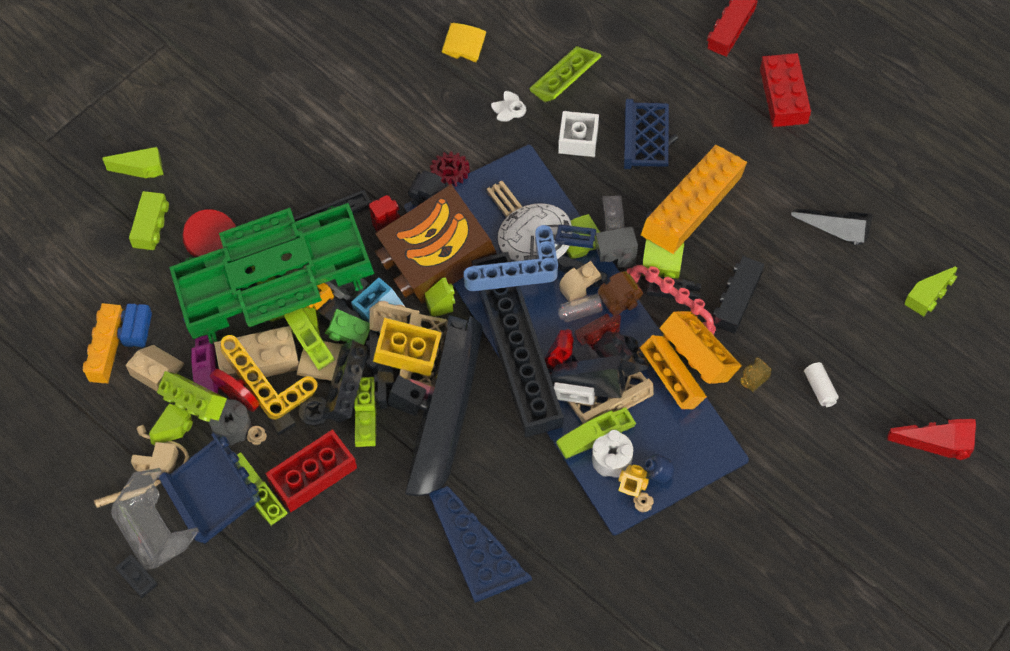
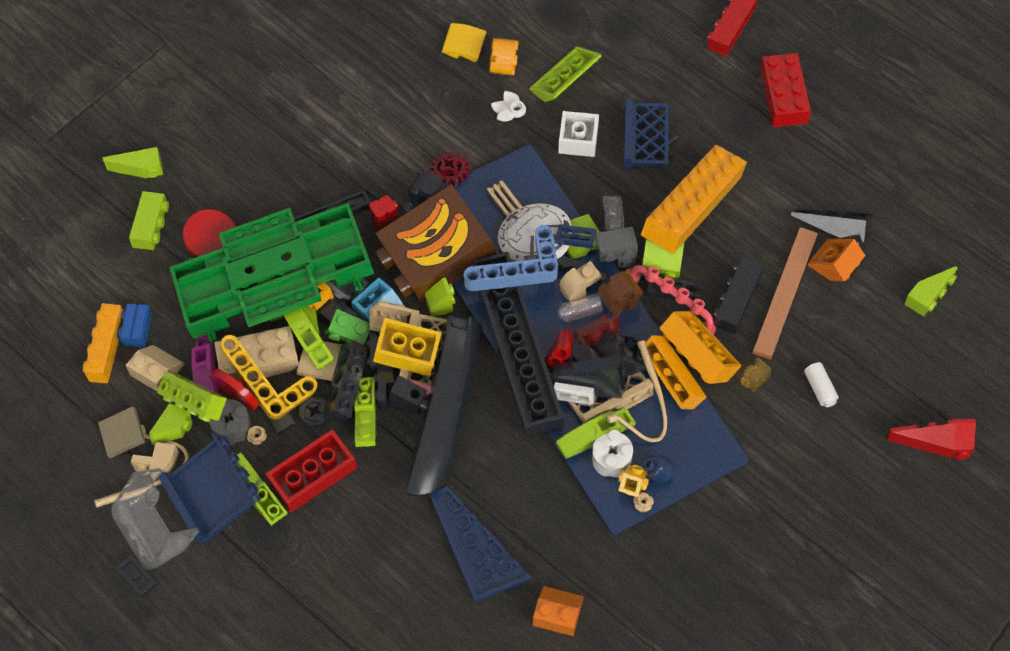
none -> dark tan tile [98,407,145,458]
none -> light orange brick [489,38,518,75]
none -> orange slope [533,586,584,636]
none -> tan piece [606,340,667,442]
none -> nougat tile [753,227,818,360]
none -> orange slope [807,239,865,281]

